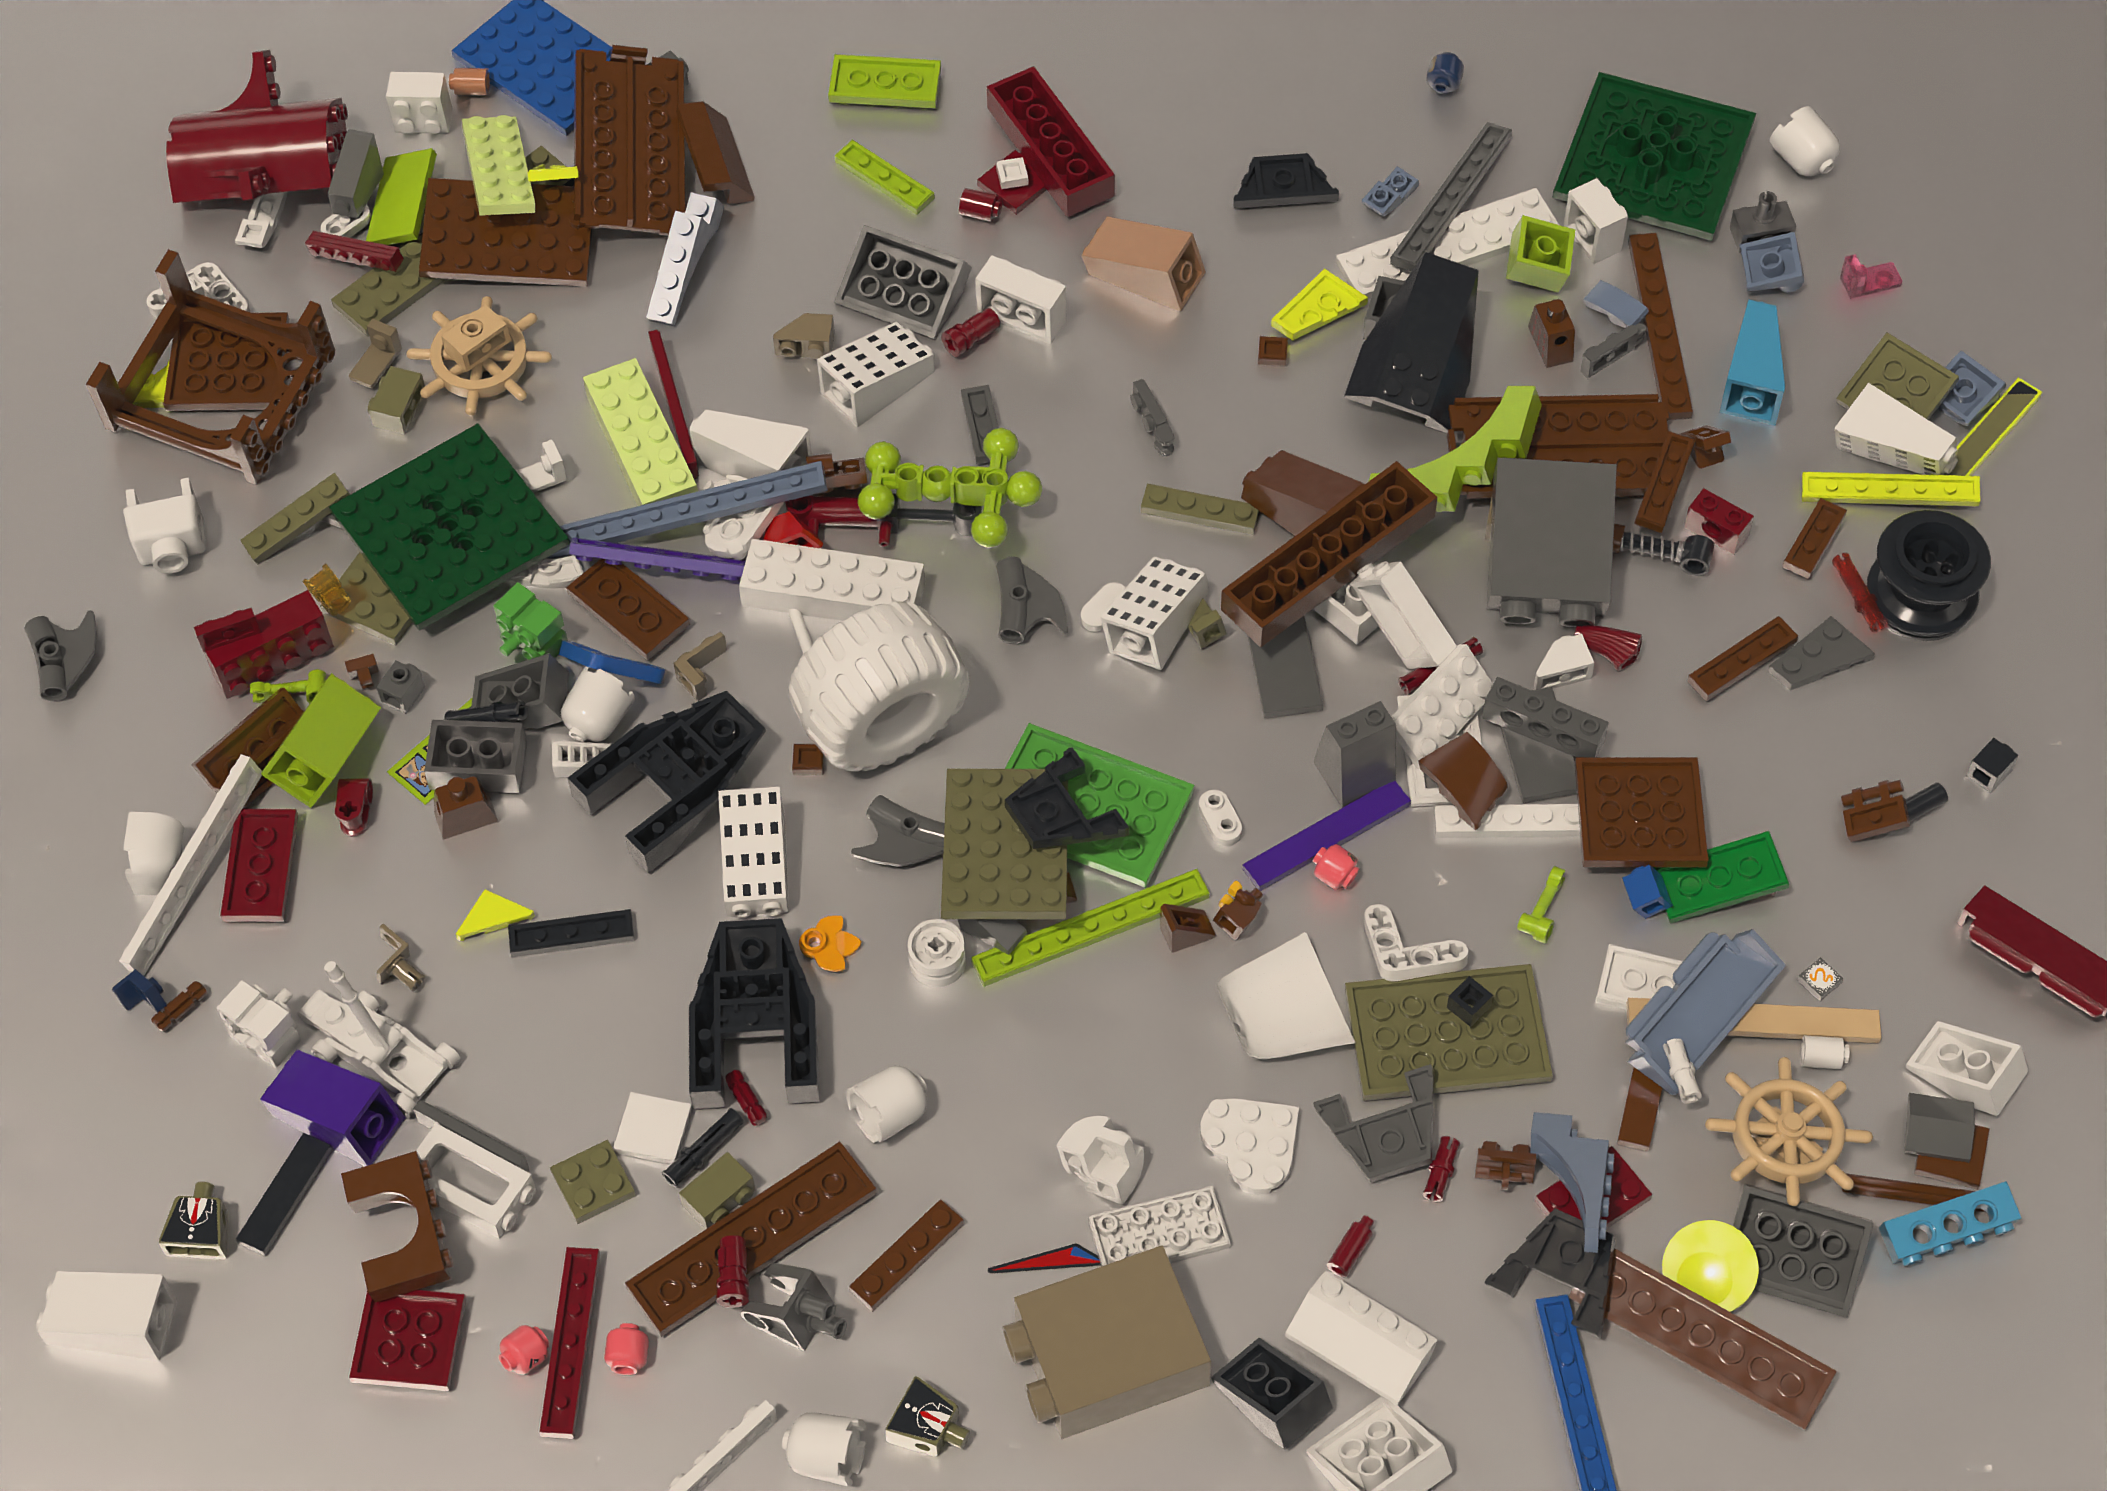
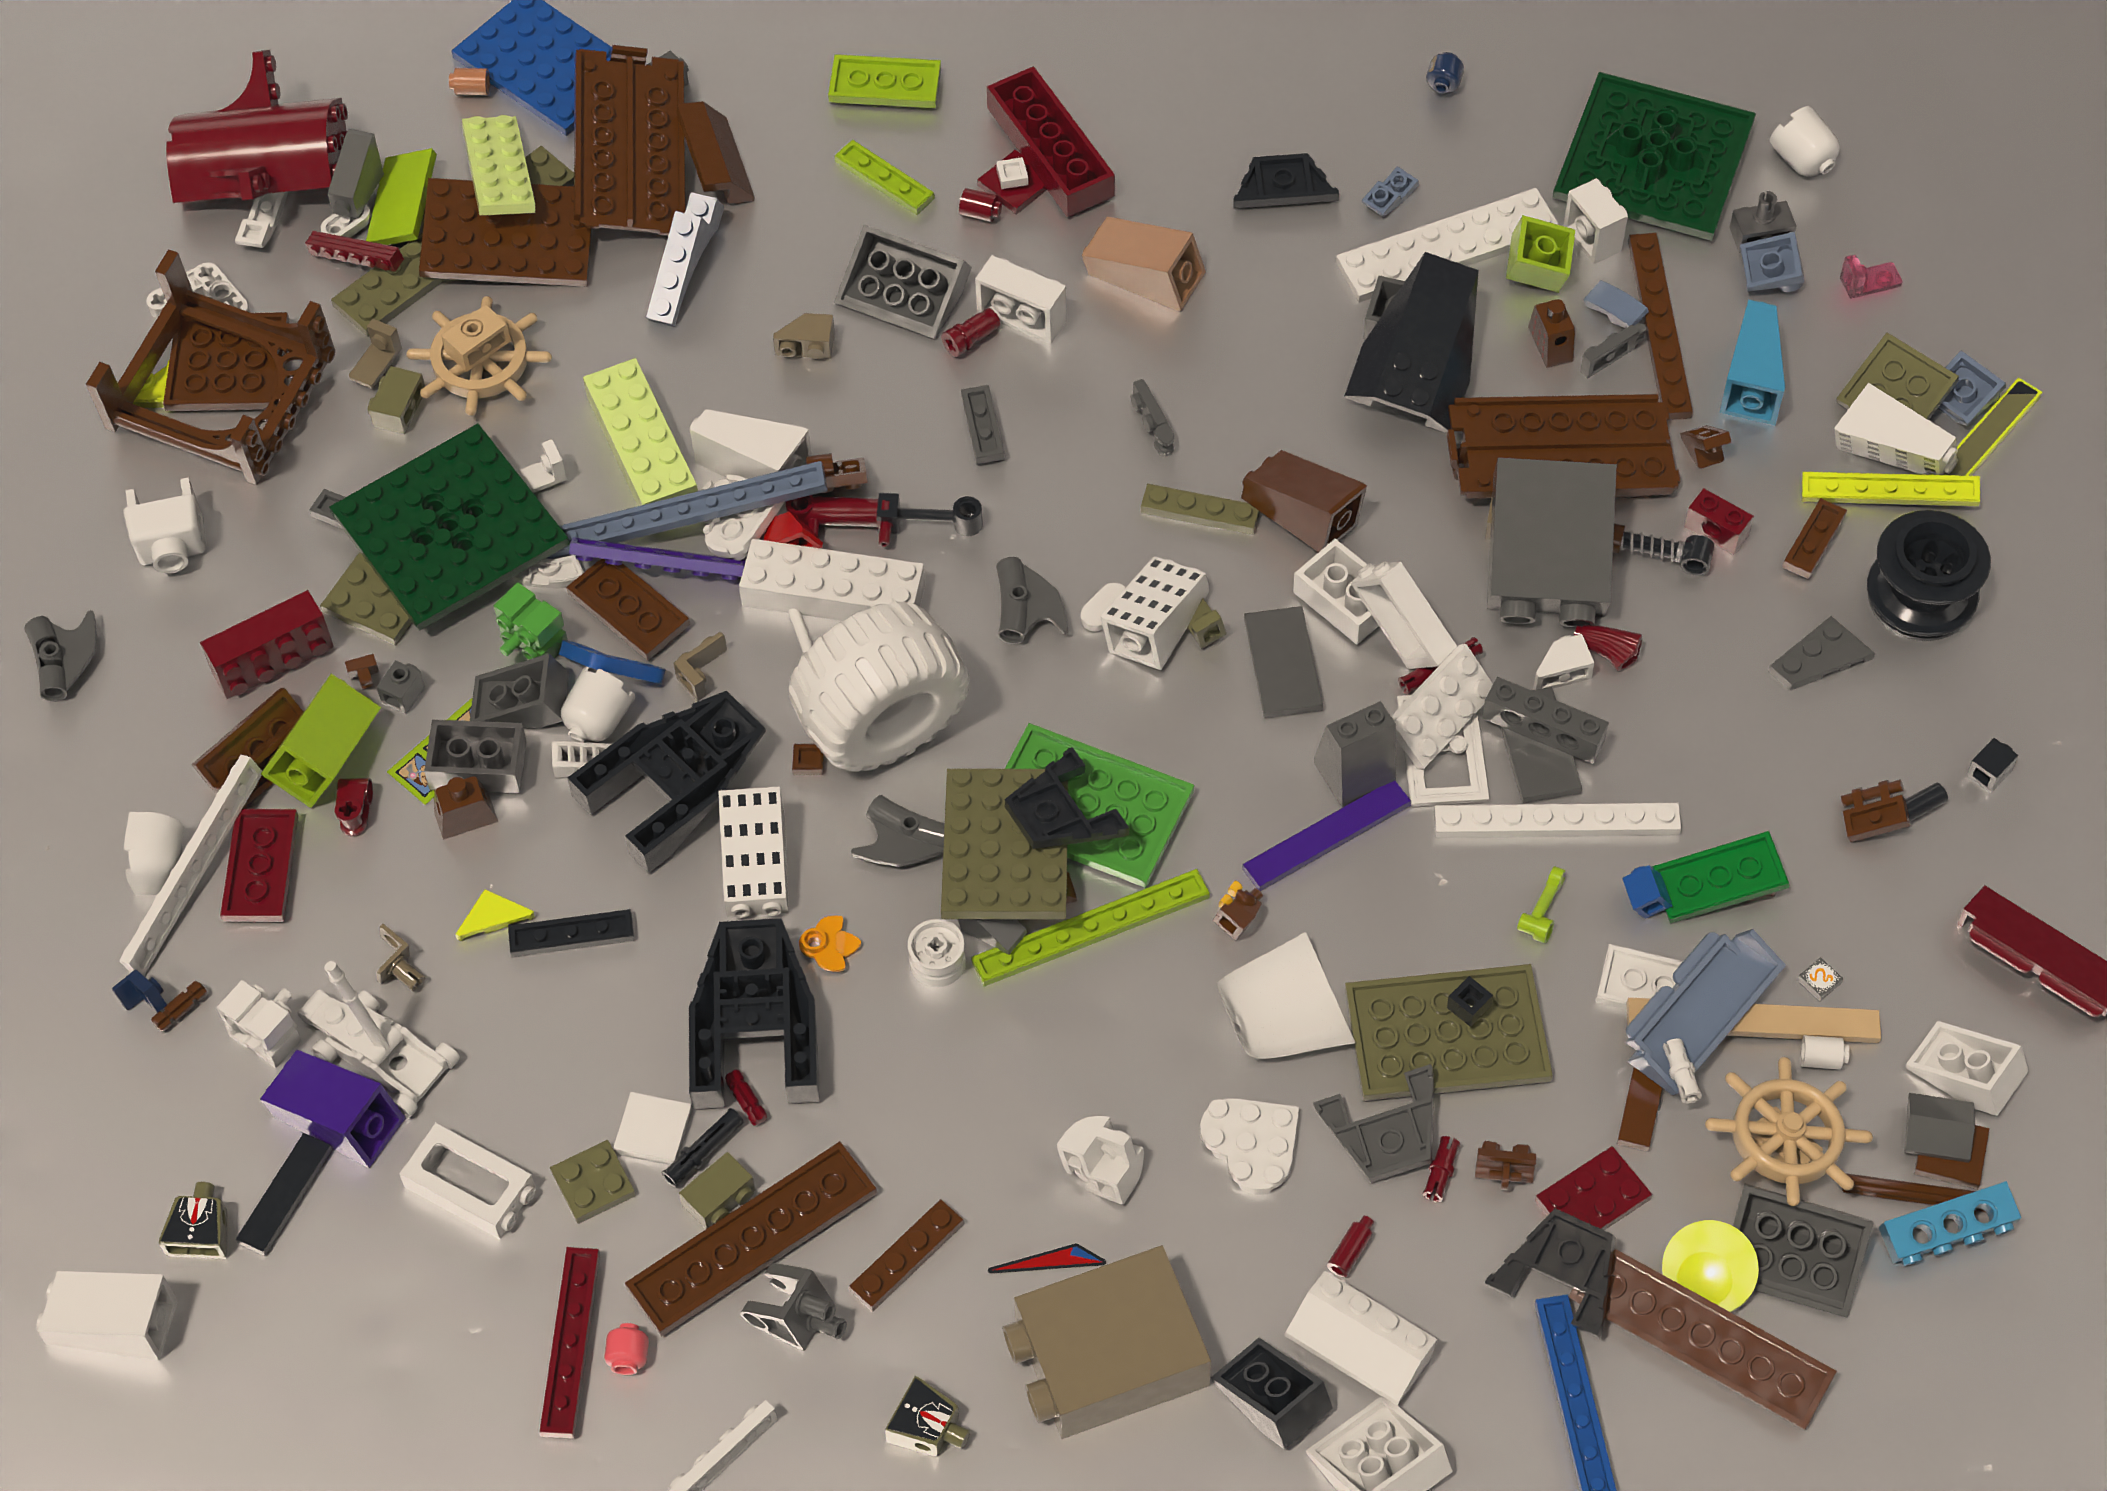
dark red plate [194,607,261,652] -> none
olive plate [240,472,351,565] -> none
lime brick [250,669,326,703] -> none
clear yellow piece [302,563,351,616] -> none
reddish brown arch [341,1151,454,1303] -> none
dark red plate [349,1290,467,1391] -> none
white brick [386,72,452,134] -> none
dark grey tile [413,1100,530,1172] -> none
black pin [444,701,528,722] -> none
coral head [499,1325,549,1374] -> none
neon yellow tile [528,164,579,182] -> none
dark red tile [648,329,699,479] -> none
dark red axle [716,1235,749,1308] -> none
white cylinder [782,1413,866,1486] -> none
white slope [817,321,935,427] -> none
white cylinder [846,1066,927,1143] -> none
lime piece [858,427,1043,548] -> none
white tile [1088,1186,1230,1267] -> none
reddish brown slope [1160,904,1216,953] -> none
white plate [1199,790,1242,846] -> none
reddish brown brick [1221,461,1437,647] -> none
reddish brown tile [1258,336,1288,366] -> none
neon yellow wing [1271,268,1368,341] -> none
coral head [1312,844,1360,890] -> none
white beam [1364,904,1468,981] -> none
lime arch [1368,386,1542,512] -> none
dark grey tile [1390,122,1512,271] -> none
reddish brown slope [1418,732,1508,830] -> none
sand blue arch [1530,1112,1614,1253] -> none
reddish brown plate [1575,757,1708,867] -> none
reddish brown tile [1634,431,1695,533] -> none
reddish brown plate [1687,616,1799,702] -> none
clear red pin [1832,552,1888,632] -> none

